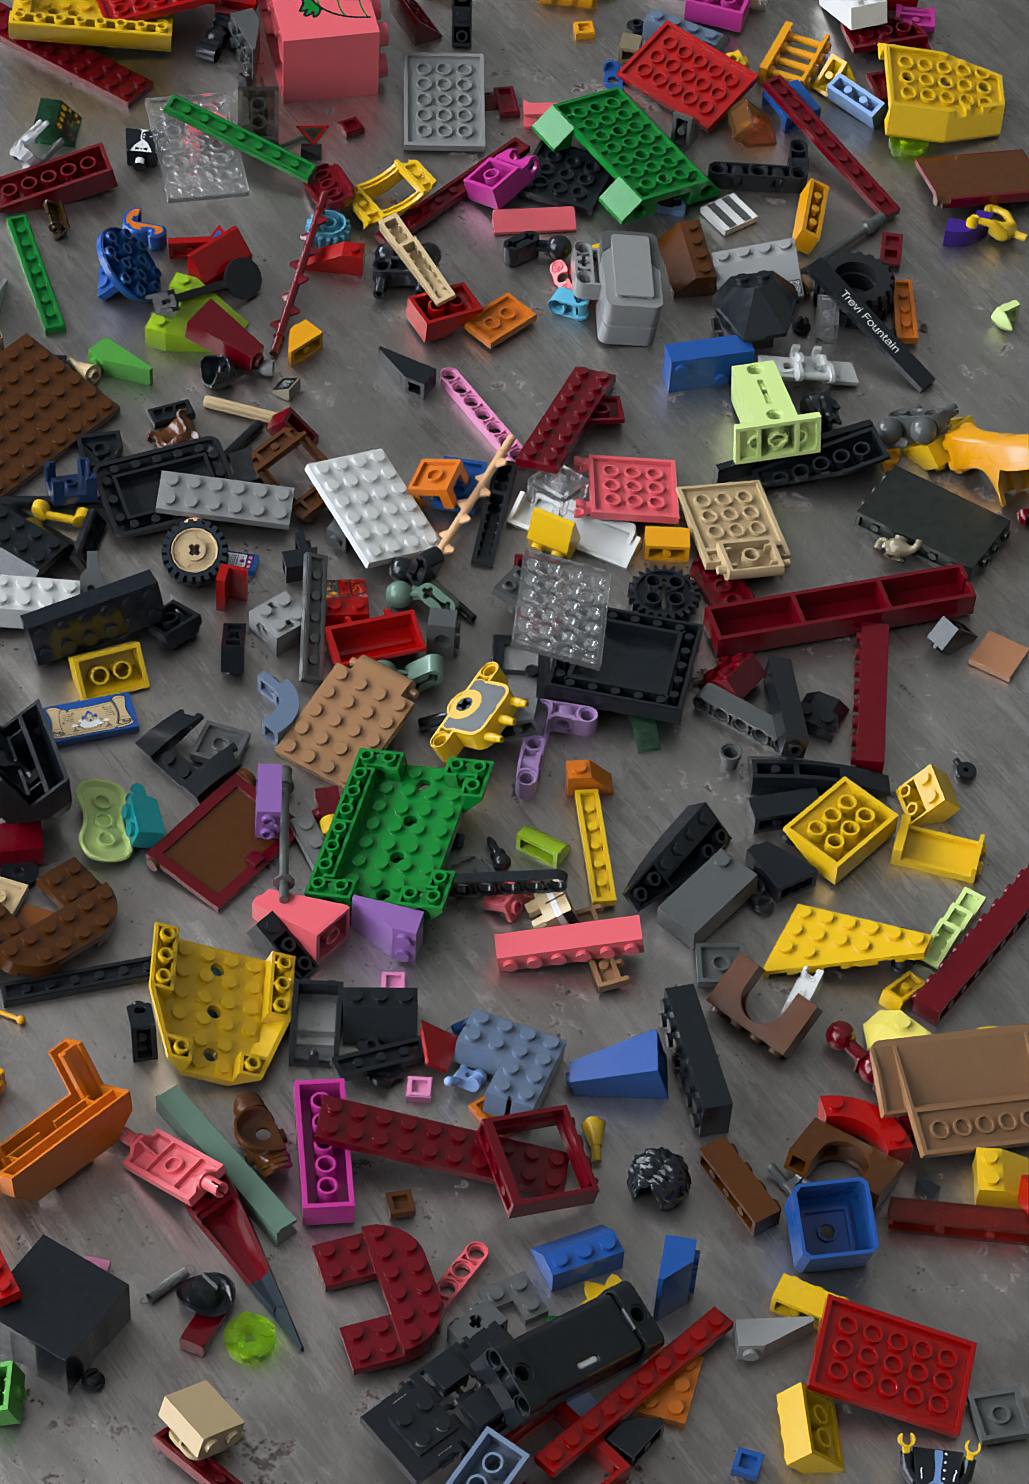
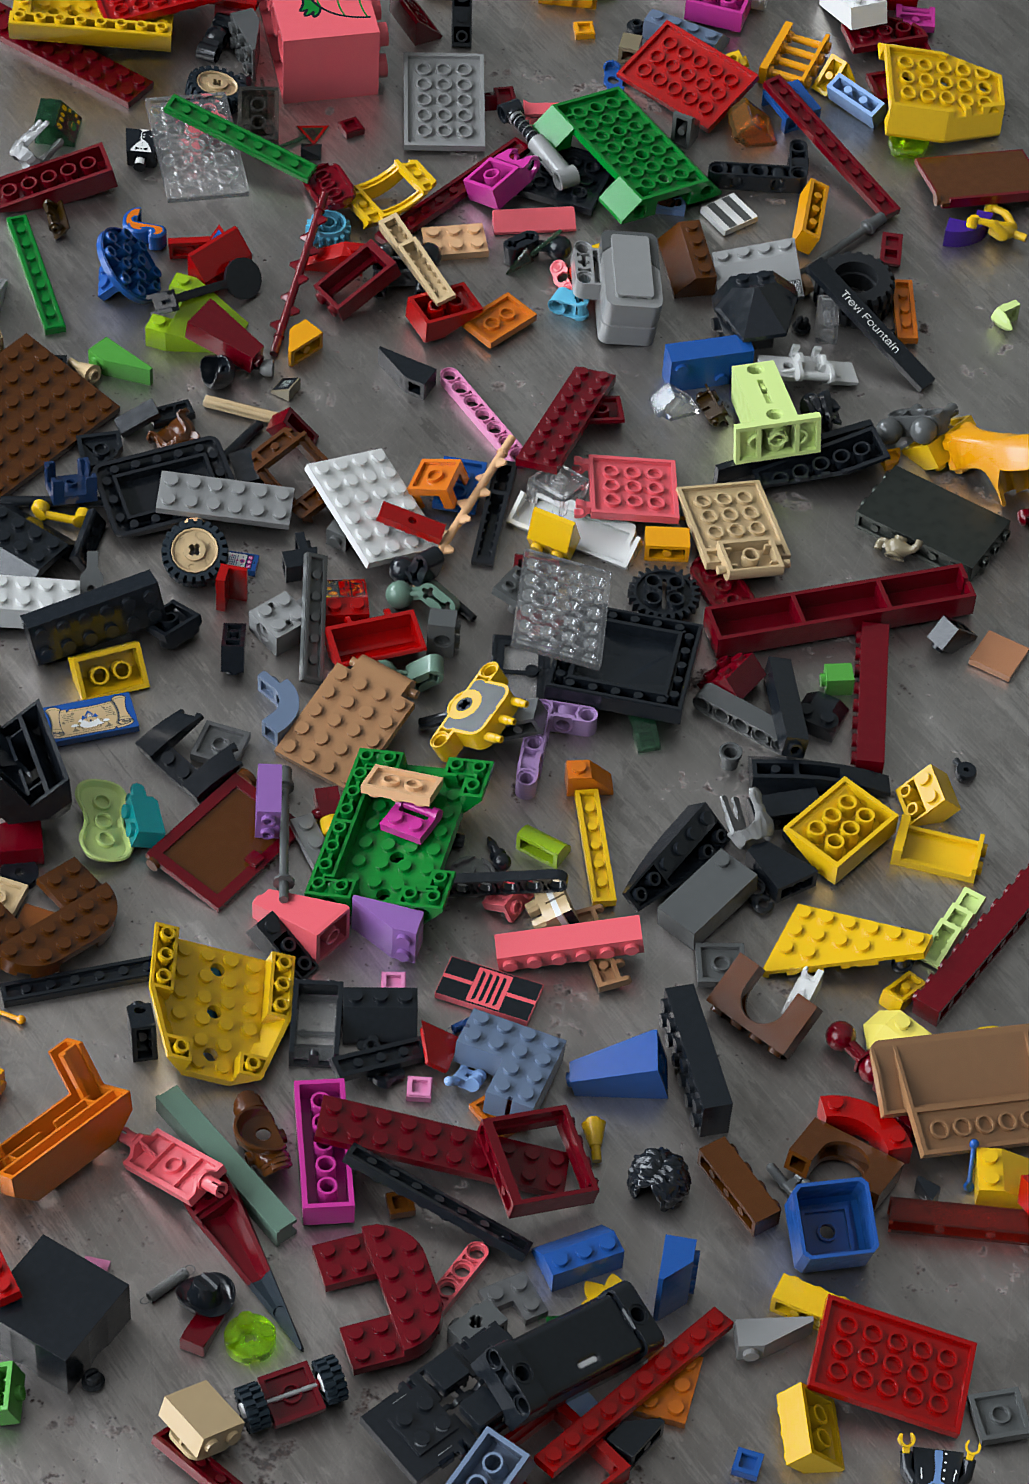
none -> black tile [114,398,161,438]
none -> wheel [185,66,246,116]
none -> plate [234,1354,349,1434]
none -> dark red piece [313,239,401,321]
none -> black plate [342,1142,534,1262]
none -> light nougat plate [361,764,444,807]
none -> red tile [376,501,446,545]
none -> dark pink plate [380,802,443,845]
none -> light nougat plate [421,223,489,261]
none -> black tile [435,956,544,1026]
none -> light grey piece [497,98,580,191]
none -> clear green piece [506,229,562,275]
none -> clear slope [649,382,701,421]
none -> dark brown hinge [696,384,729,427]
none -> light grey piece [719,787,774,850]
none -> bright green brick [819,663,855,696]
none -> blue hinge [963,1139,979,1192]

